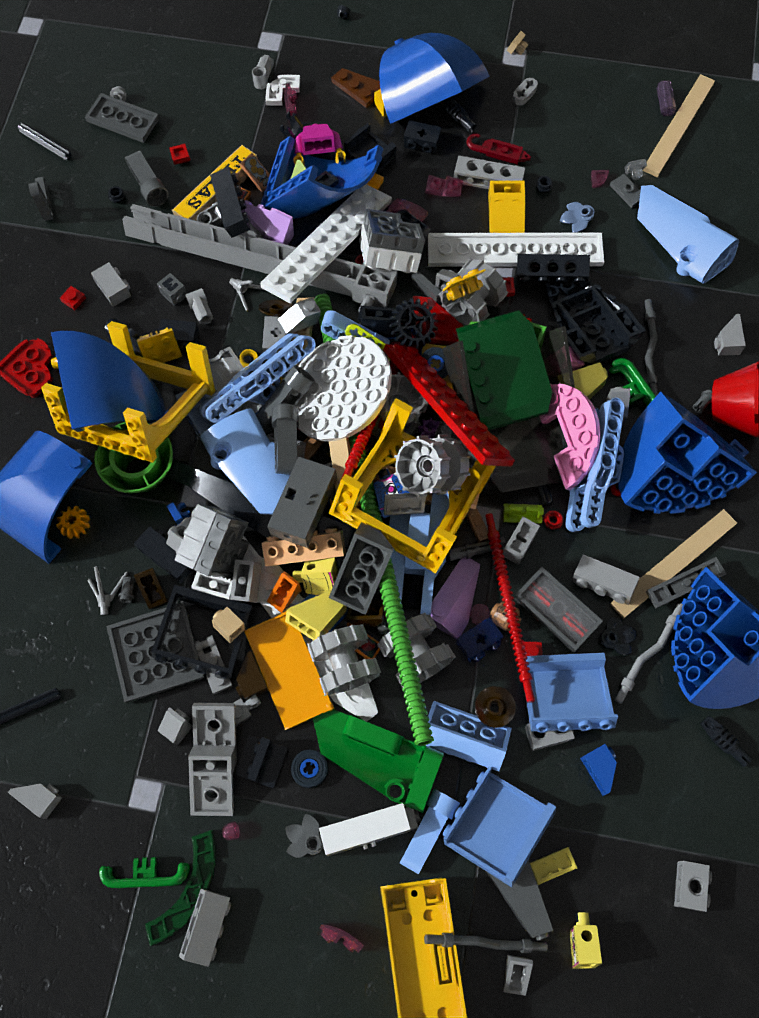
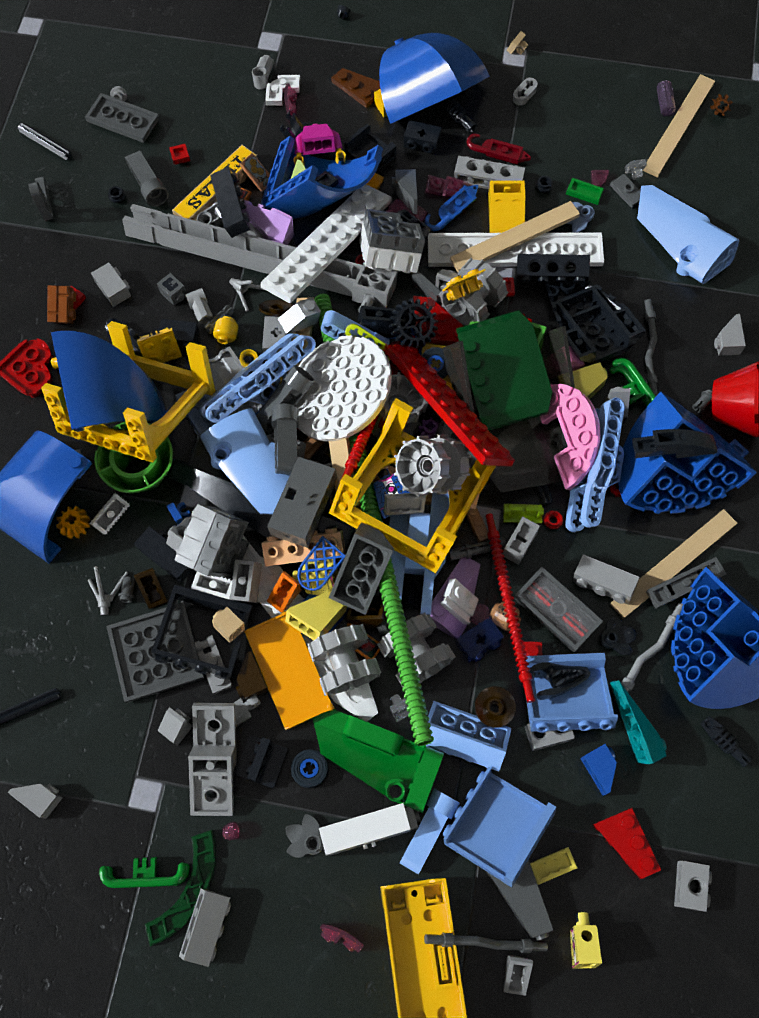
none -> dark orange brick [47,285,76,324]
none -> white brick [89,493,130,534]
none -> dark grey axle [204,305,234,334]
none -> yellow head [213,316,239,345]
none -> blue window [297,536,346,591]
none -> clear tile [390,694,410,722]
none -> dark grey slope [392,169,417,214]
none -> blue plate [424,185,479,232]
none -> white plate [440,578,479,624]
none -> tan tile [450,201,580,272]
none -> black animal [529,663,590,700]
none -> green tile [566,178,604,205]
none -> red wing [593,808,661,879]
none -> teal wedge [610,680,667,764]
none -> black slope [632,429,717,459]
none -> reddish brown gear [710,94,733,116]

